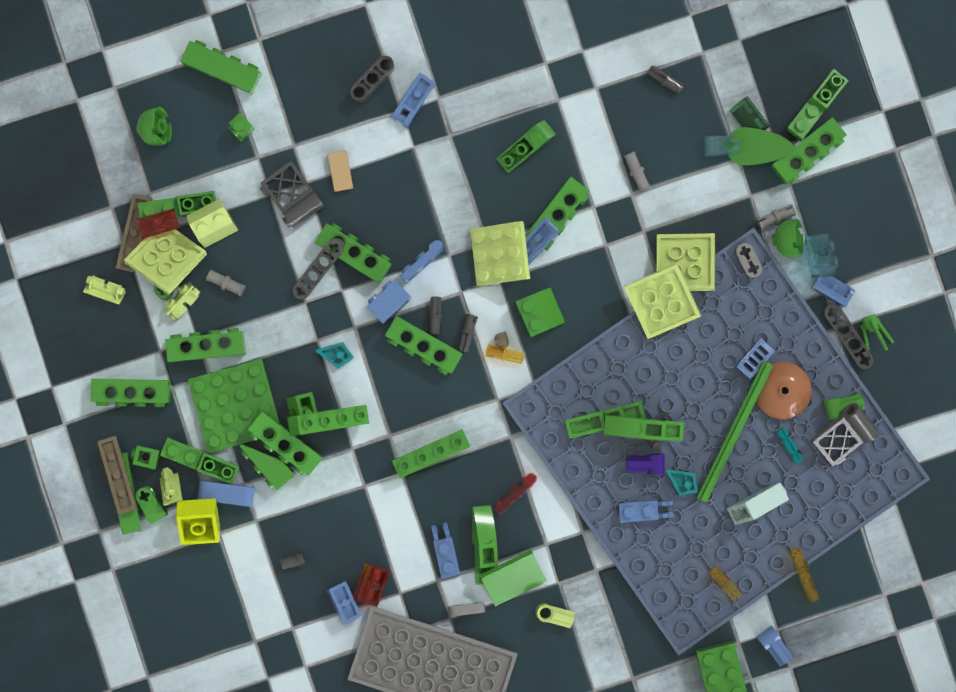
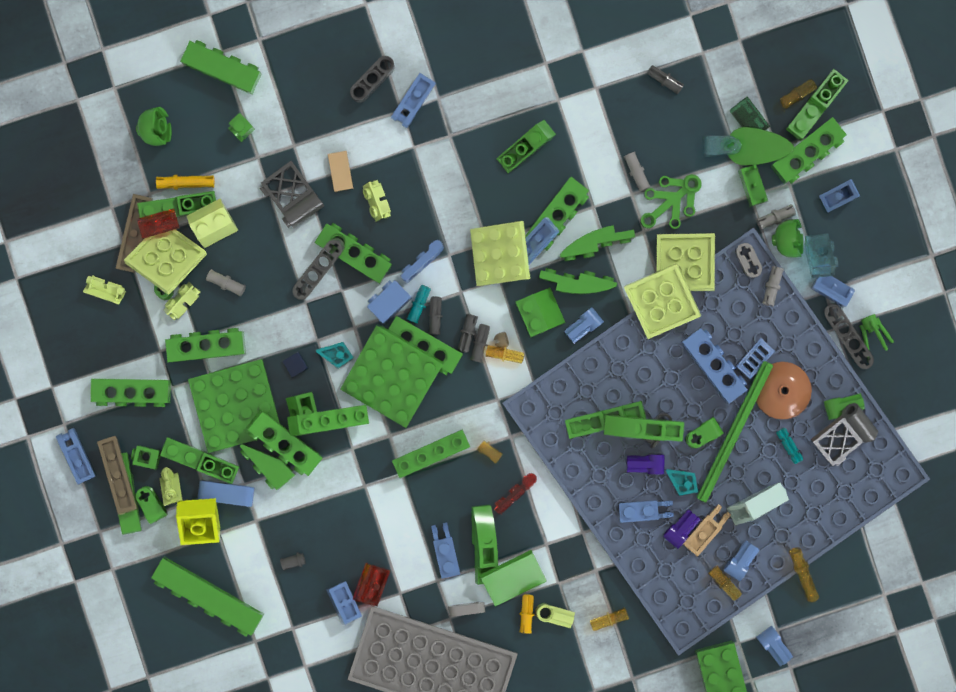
none -> medium blue plate [56,428,96,484]
none -> bright green brick [151,557,264,636]
none -> yellow pin [156,175,215,190]
none -> dark blue slope [283,352,309,378]
none -> bright green plate [340,324,444,428]
none -> yellowish green hinge [363,180,391,222]
none -> teal axle [406,285,431,324]
none -> dark grey axle [470,324,490,363]
none -> clear yellow pin [477,441,503,464]
none -> yellow axle [519,594,535,633]
none -> bright green slope [539,268,617,294]
none -> bright green slope [559,225,635,261]
none -> medium blue piece [564,307,604,344]
none -> clear yellow axle [590,608,629,631]
none -> bright green plant [640,174,702,229]
none -> dark purple piece [663,509,701,549]
none -> medium blue brick [681,328,747,404]
none -> tan hinge [683,504,731,557]
none -> bright green piece [686,417,724,448]
none -> medium blue piece [723,540,759,582]
none -> bright green hinge [738,164,768,207]
none -> light grey pin [762,266,784,307]
none -> clear yellow axle [780,79,817,109]
none -> medium blue slope [819,179,860,213]

